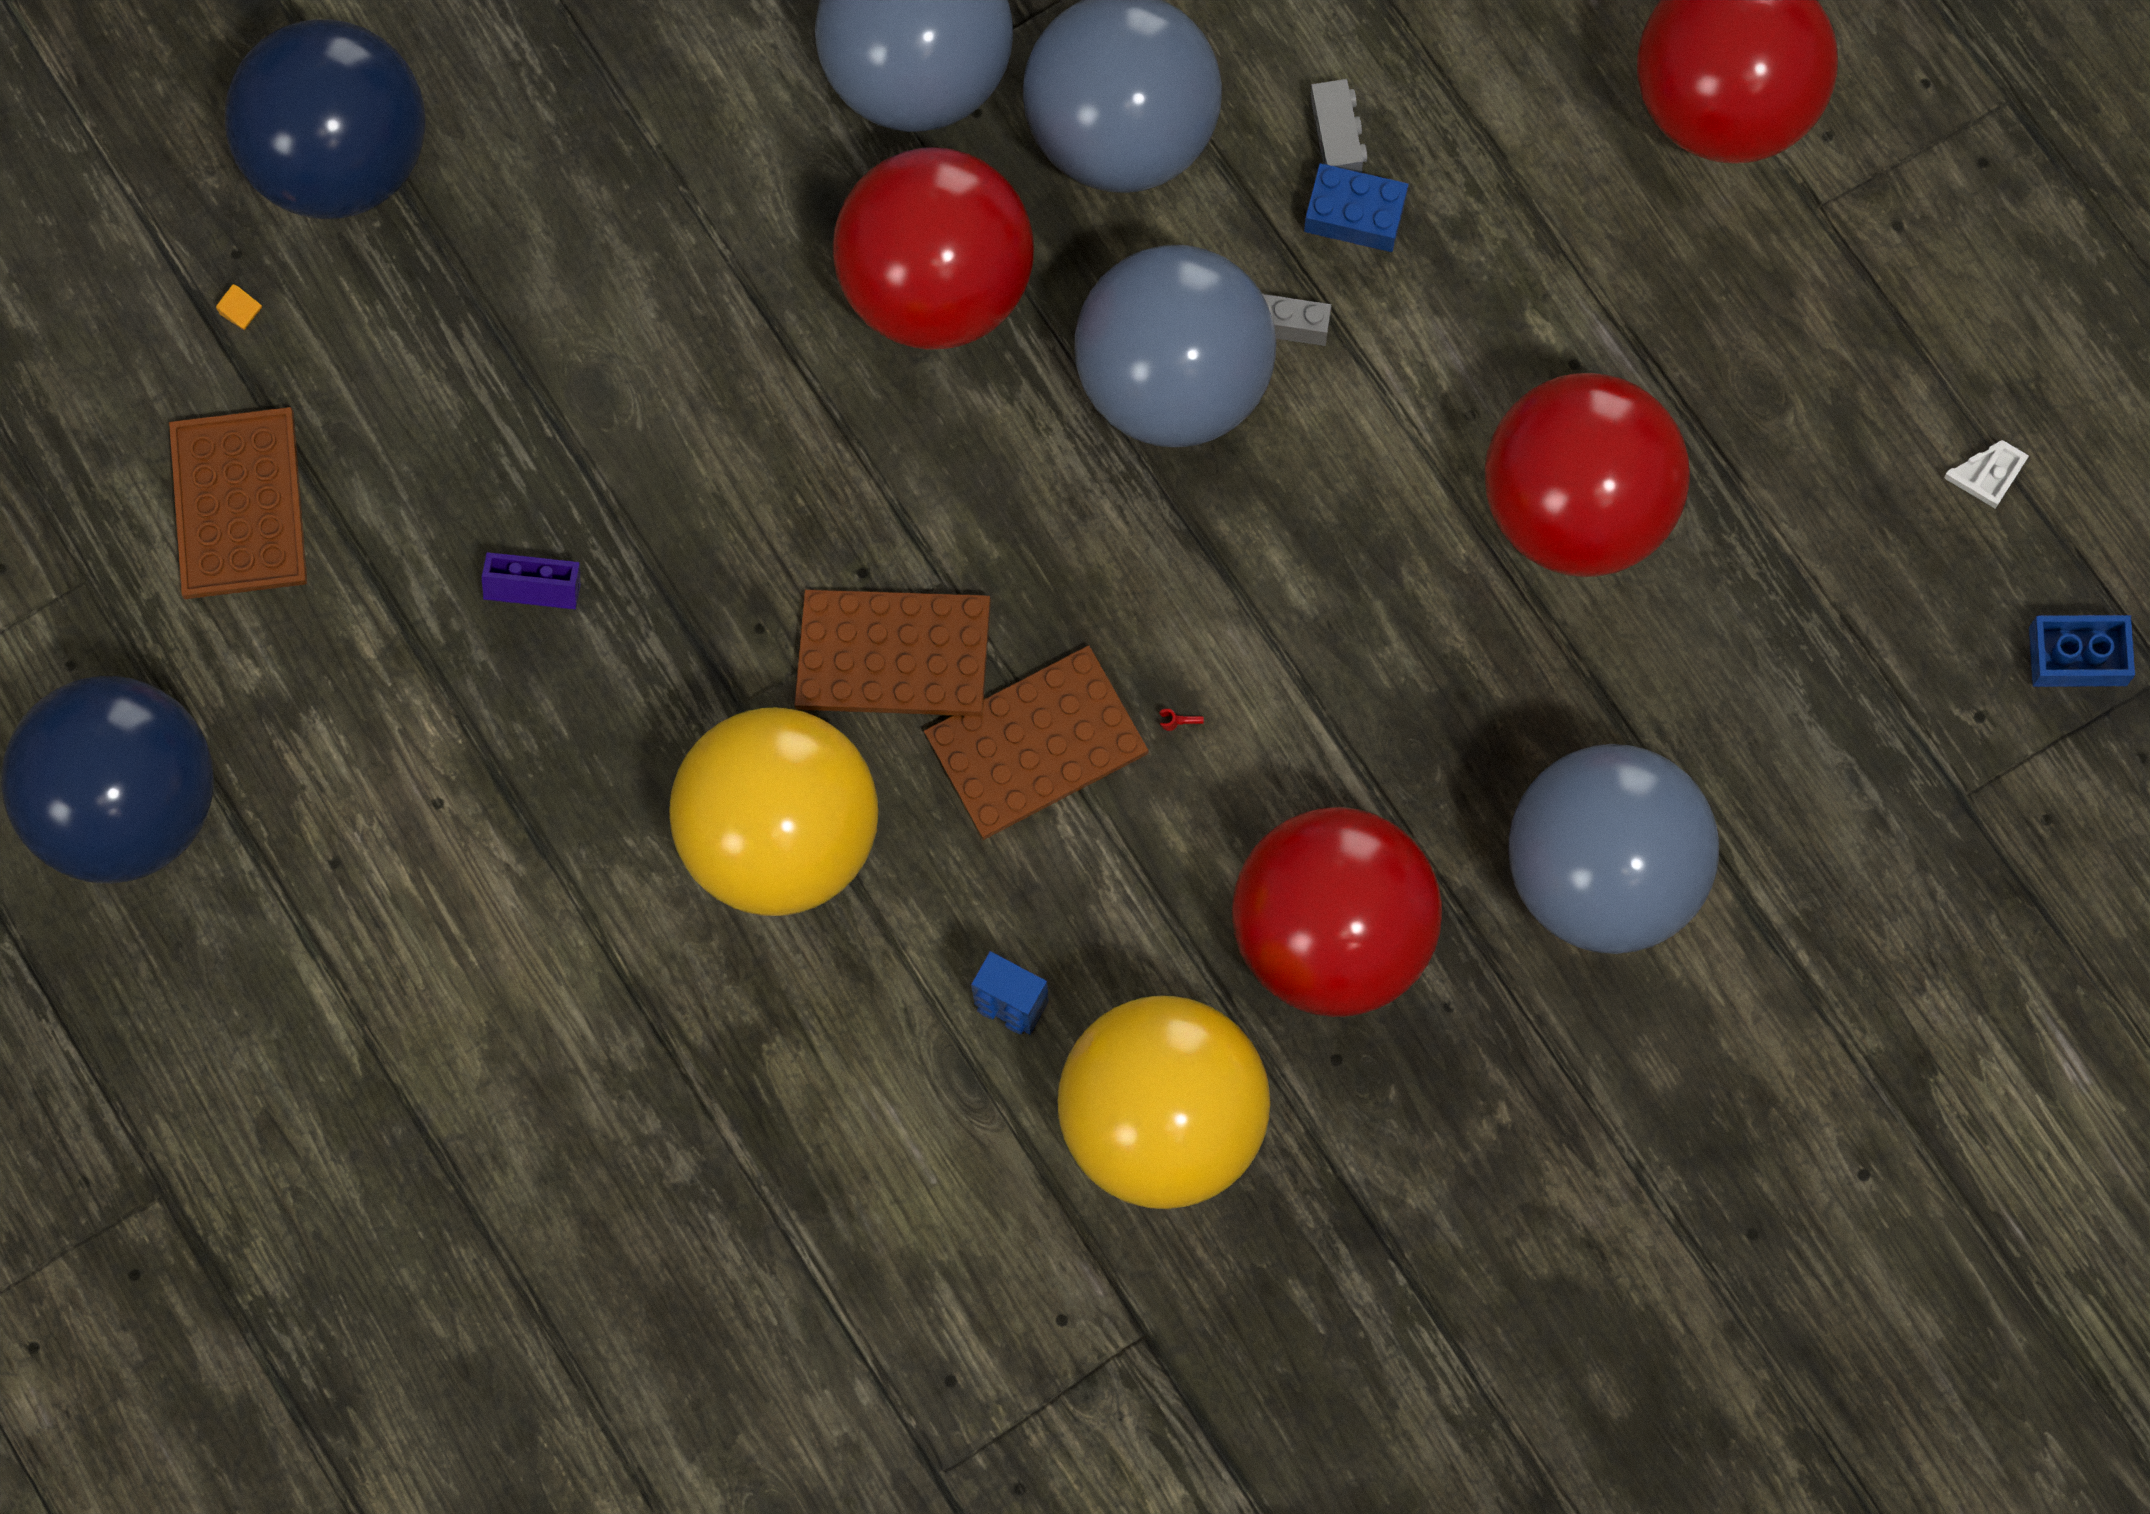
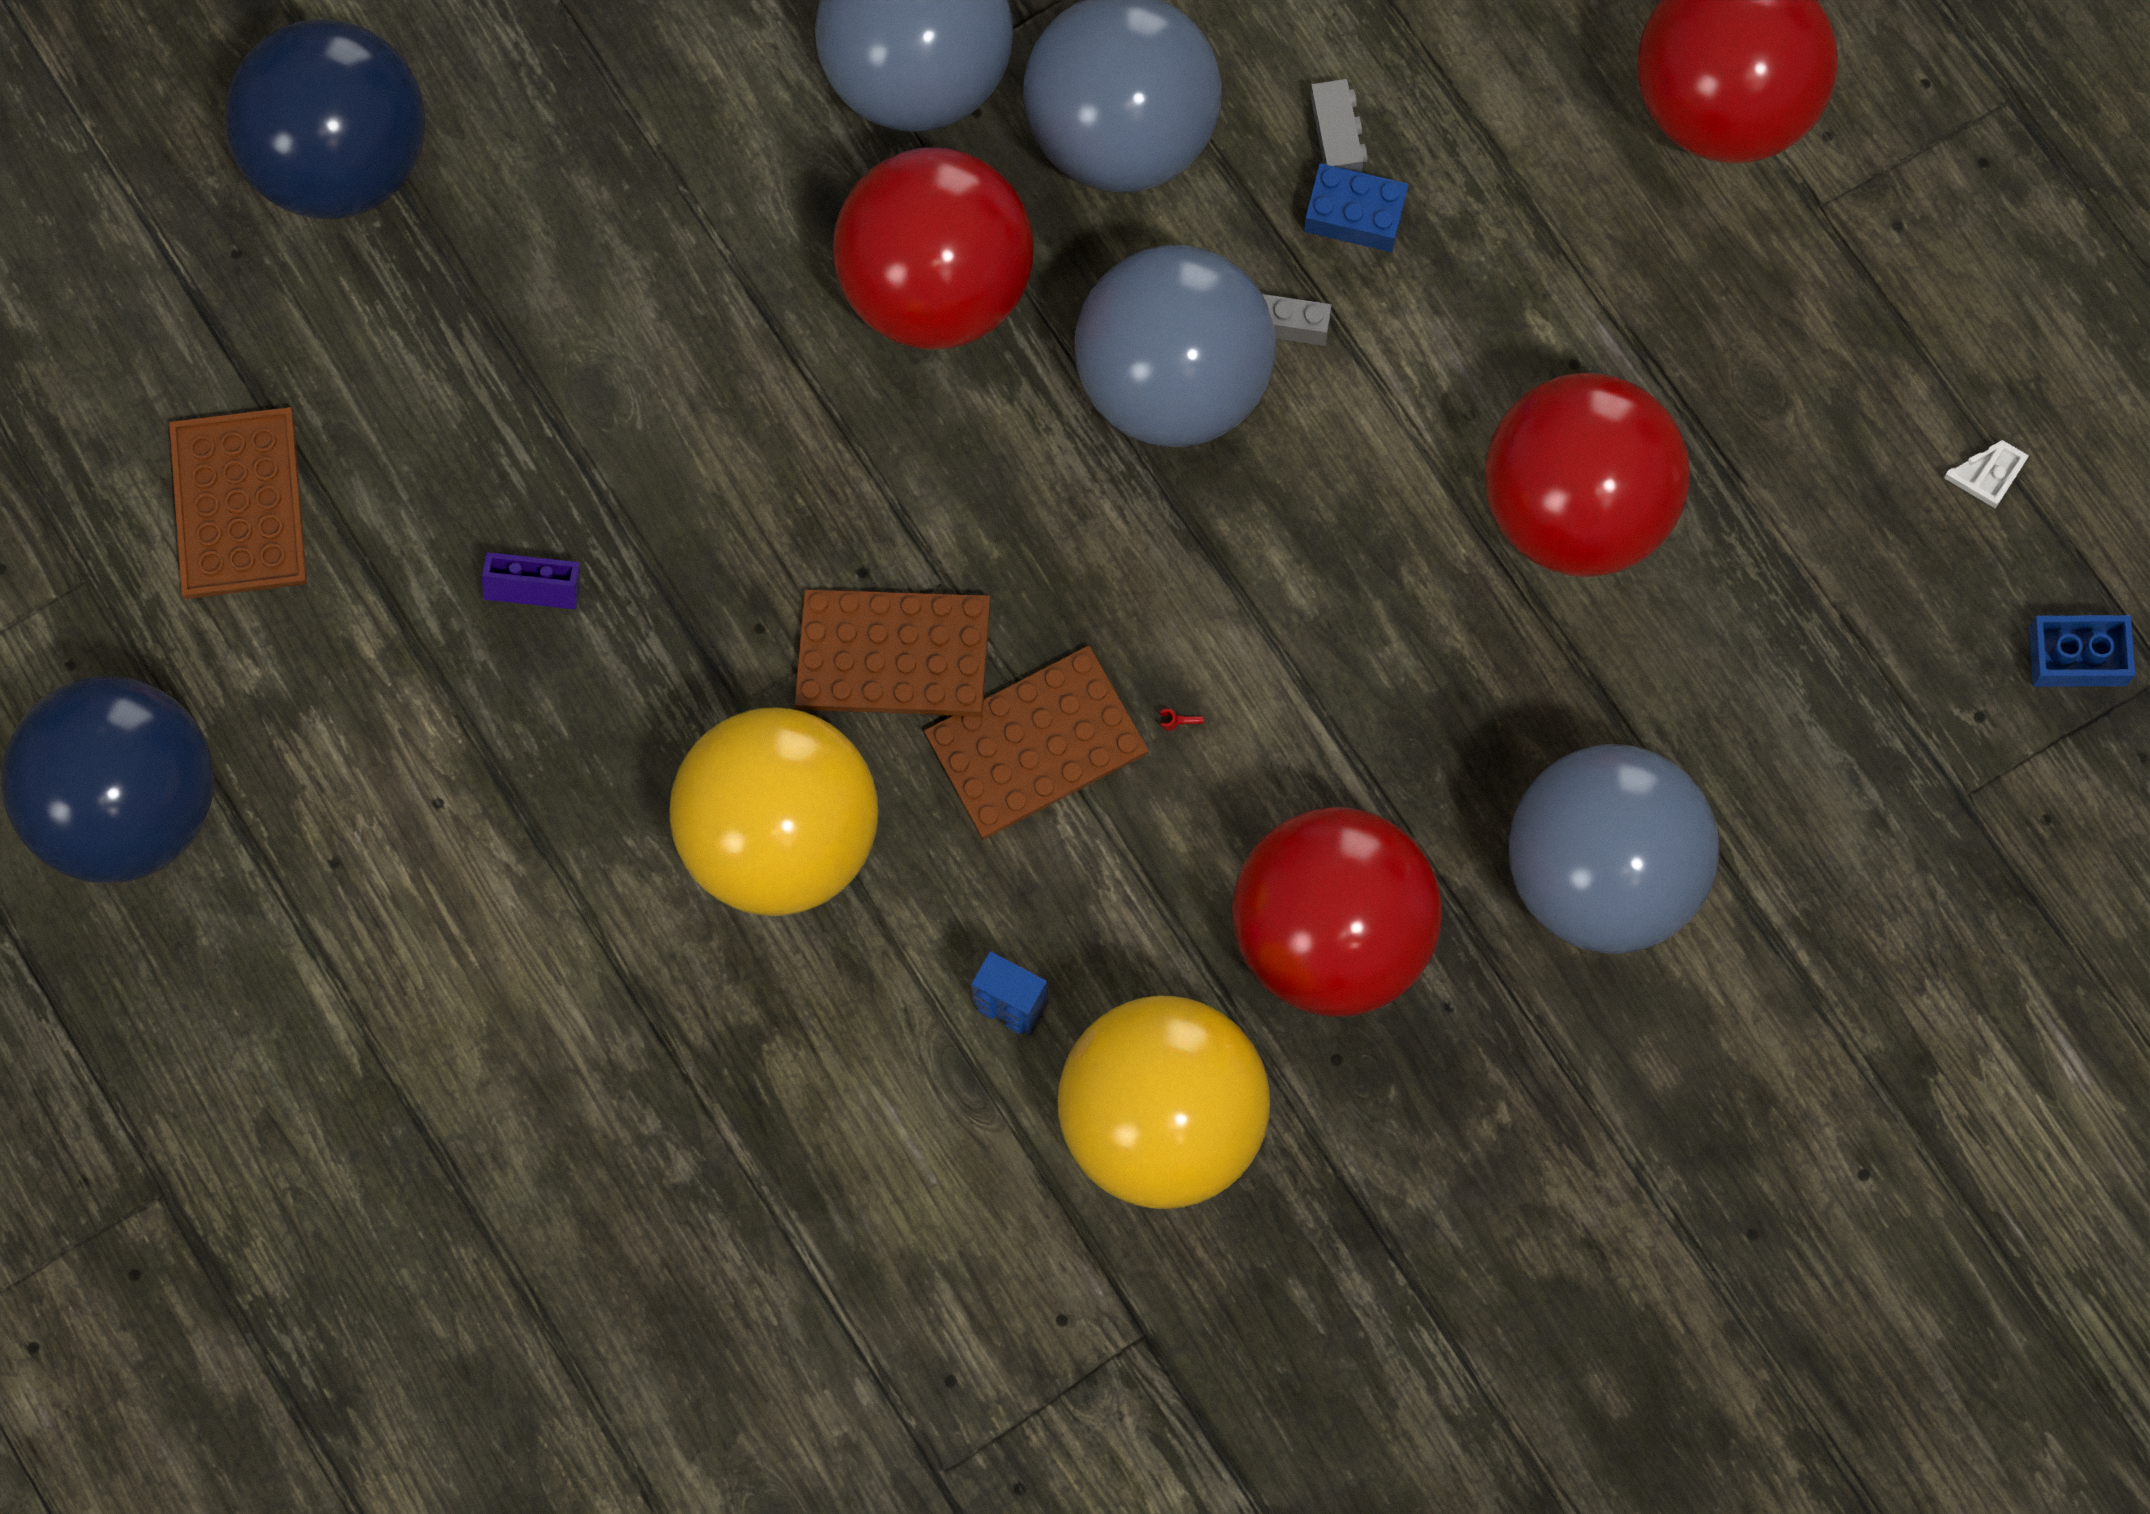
light orange slope [216,284,262,330] -> none

